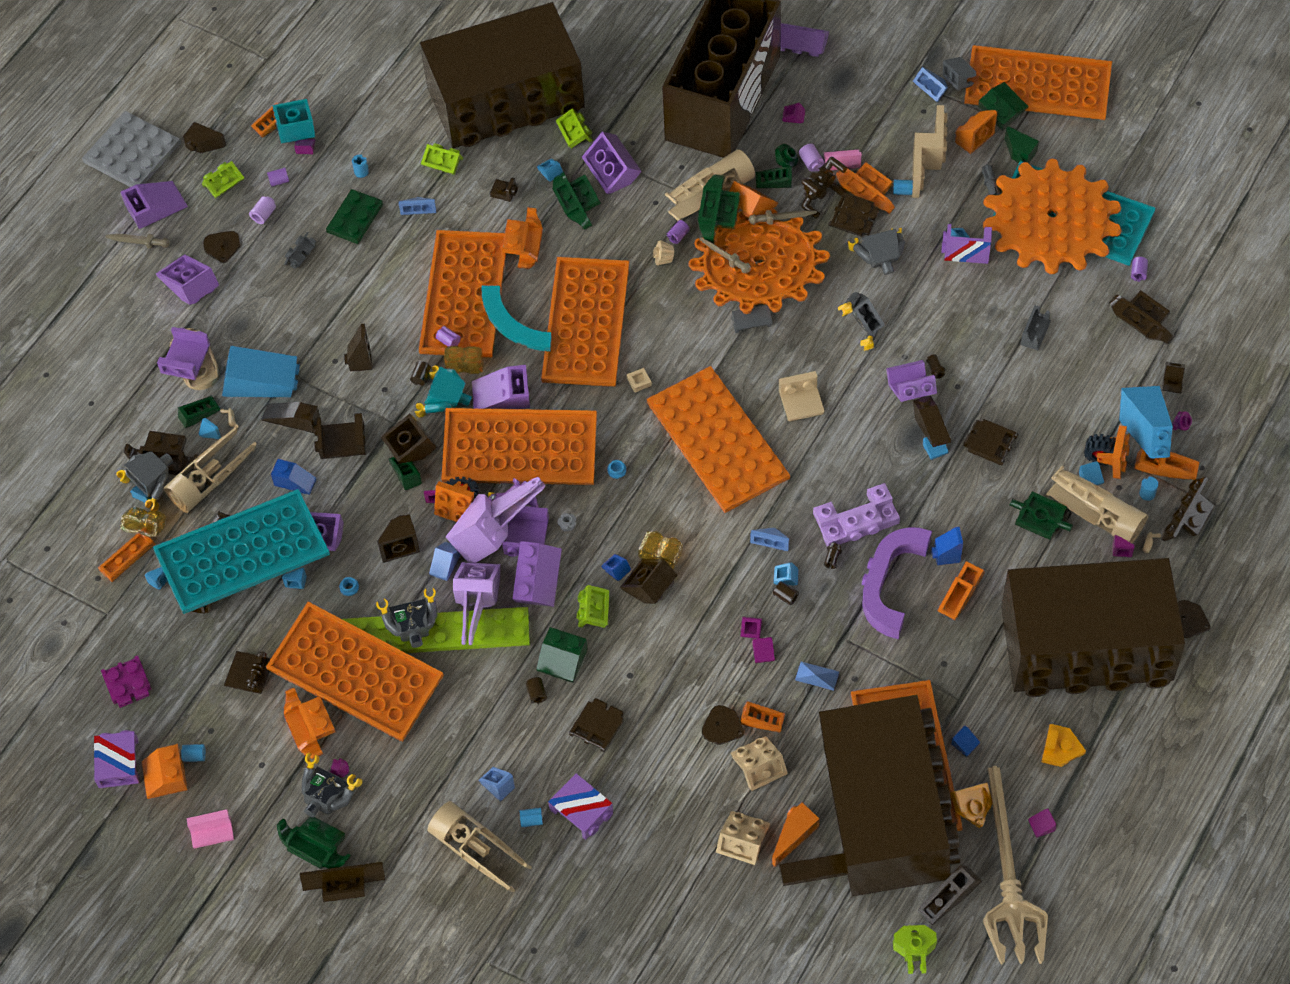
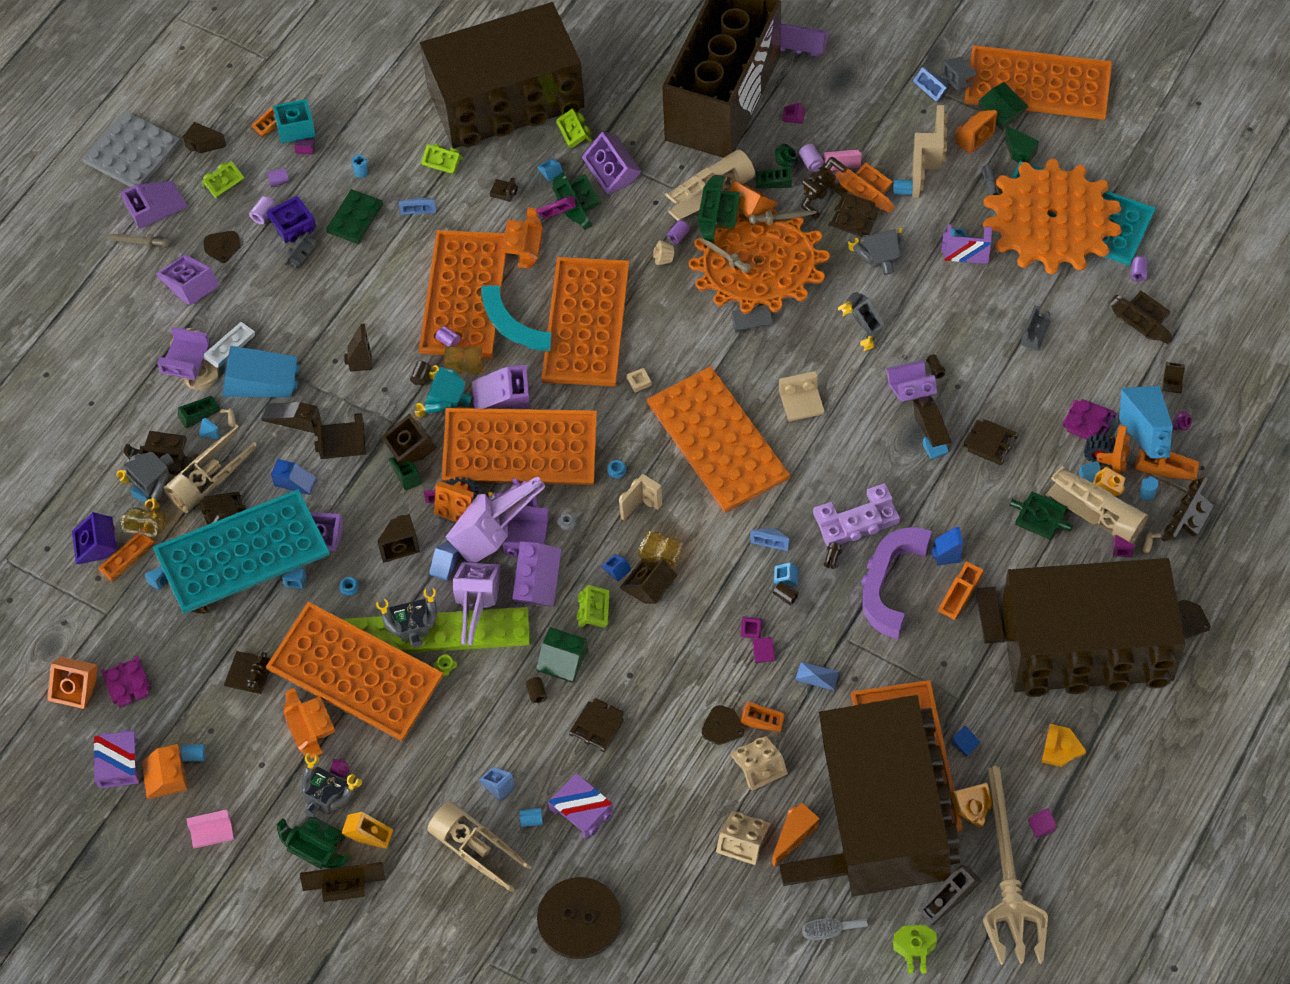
none -> orange slope [47,657,98,709]
none -> dark purple slope [72,512,117,564]
none -> dark brown plate [198,491,247,525]
none -> white plate [204,322,255,368]
none -> dark purple plate [266,196,317,244]
none -> light orange slope [342,812,393,849]
none -> lime plate [433,654,457,676]
none -> magenta slope [536,195,576,219]
none -> dark brown plate [537,877,621,959]
none -> tan bracket [619,474,663,521]
none -> light grey piece [802,918,868,940]
none -> dark brown tile [975,586,1005,644]
none -> magenta plate [1062,399,1117,439]
none -> light orange brick [1093,467,1125,497]

